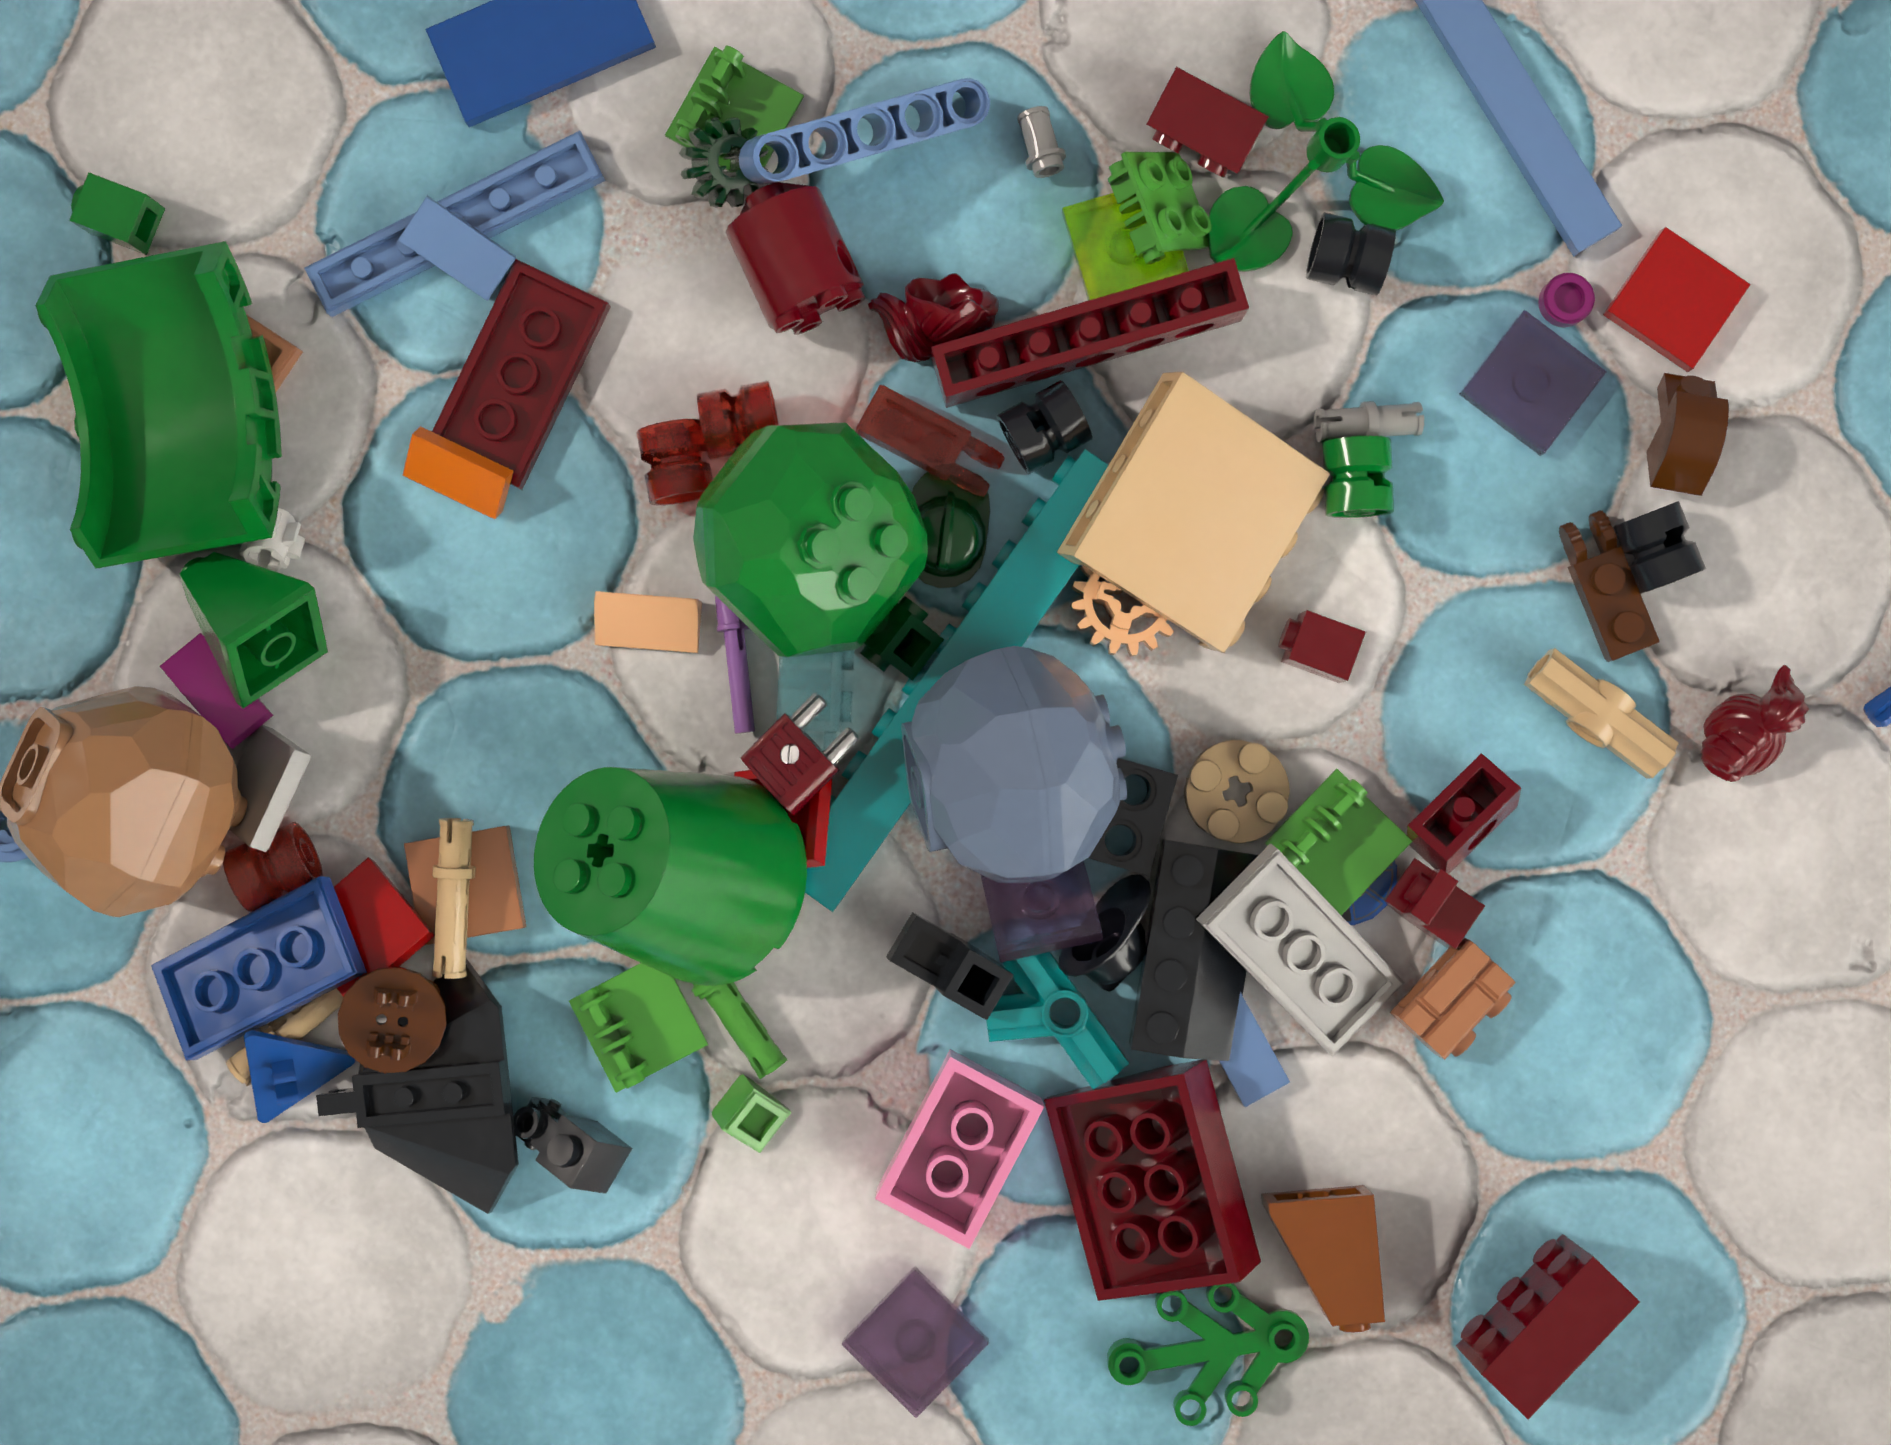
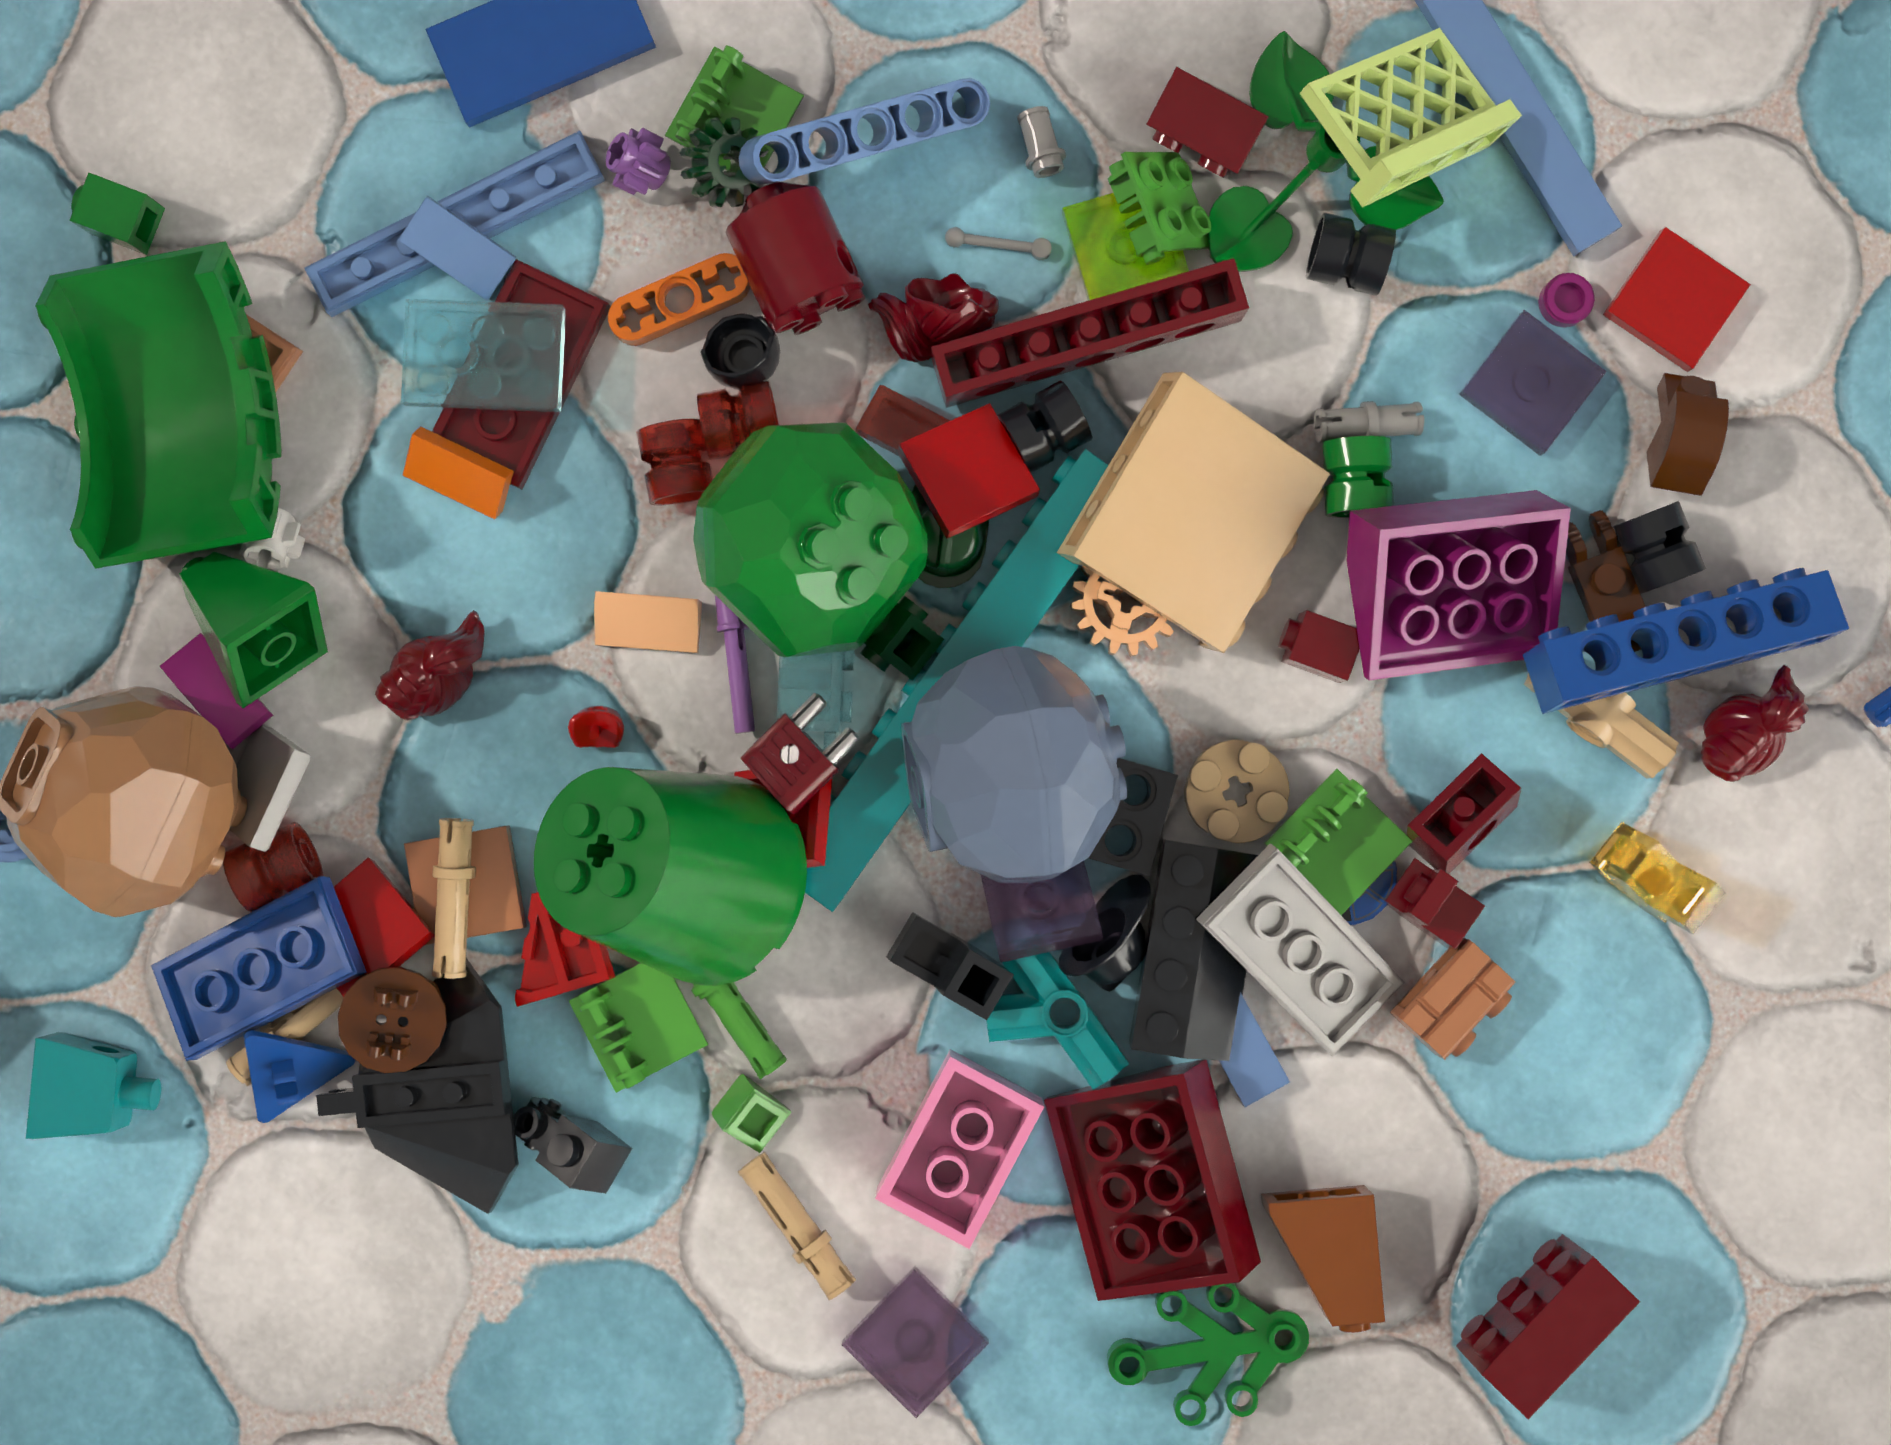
none -> teal torso [26,1032,162,1139]
none -> dark red hair [375,610,485,720]
none -> clear light blue plate [401,298,566,412]
none -> red wing [515,892,615,1007]
none -> red piece [568,706,624,748]
none -> medium lavender gear [606,127,671,195]
none -> orange beam [608,253,750,346]
none -> black hair [700,313,780,391]
none -> tan pin [738,1152,856,1300]
none -> red tile [897,403,1040,539]
none -> light grey hinge [945,227,1052,260]
none -> yellowish green fence [1300,28,1522,208]
none -> magenta slope [1347,490,1571,681]
none -> blue brick [1523,568,1849,714]
none -> clear yellow brick [1589,822,1726,934]

